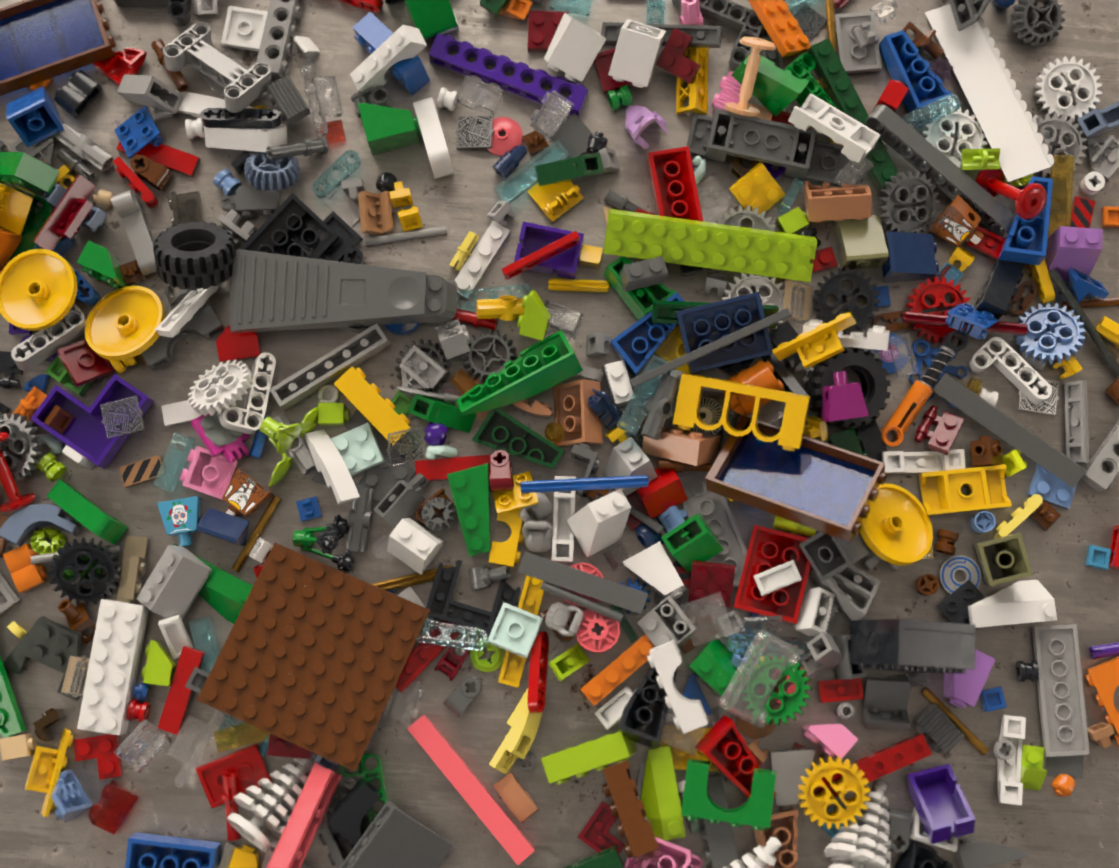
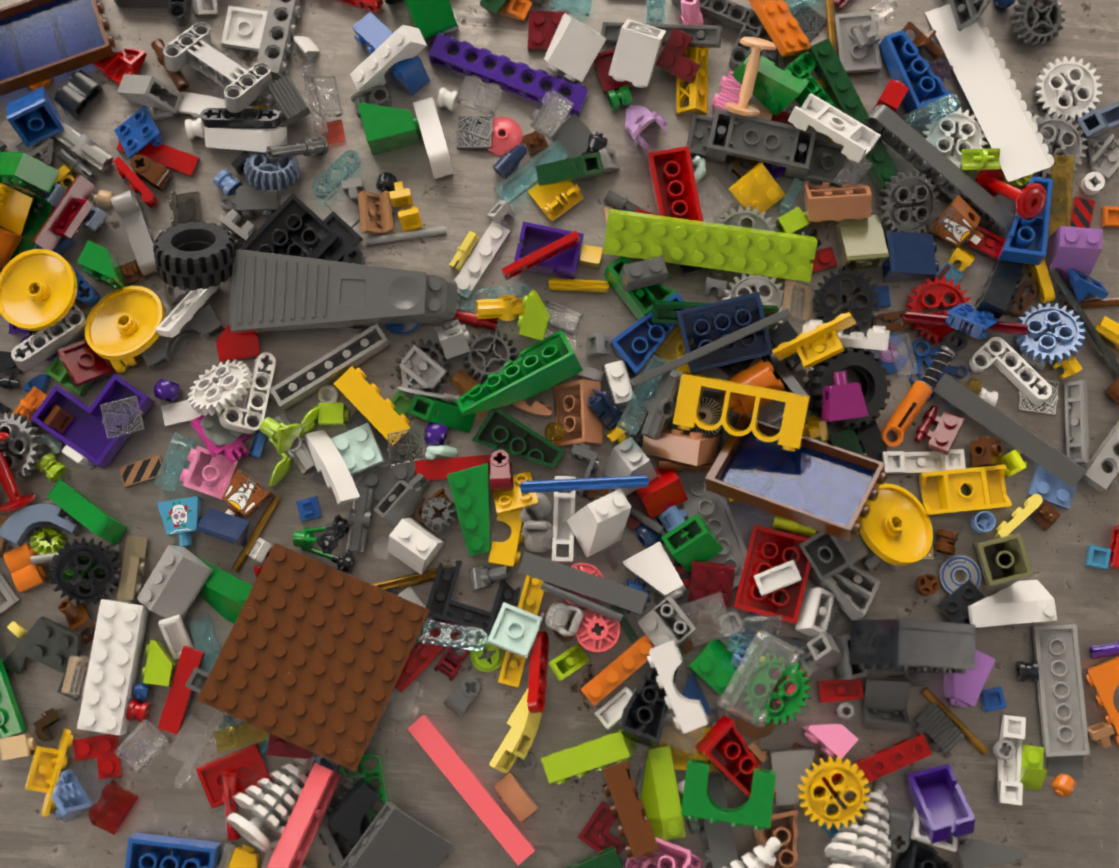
none -> dark purple piece [153,378,181,403]

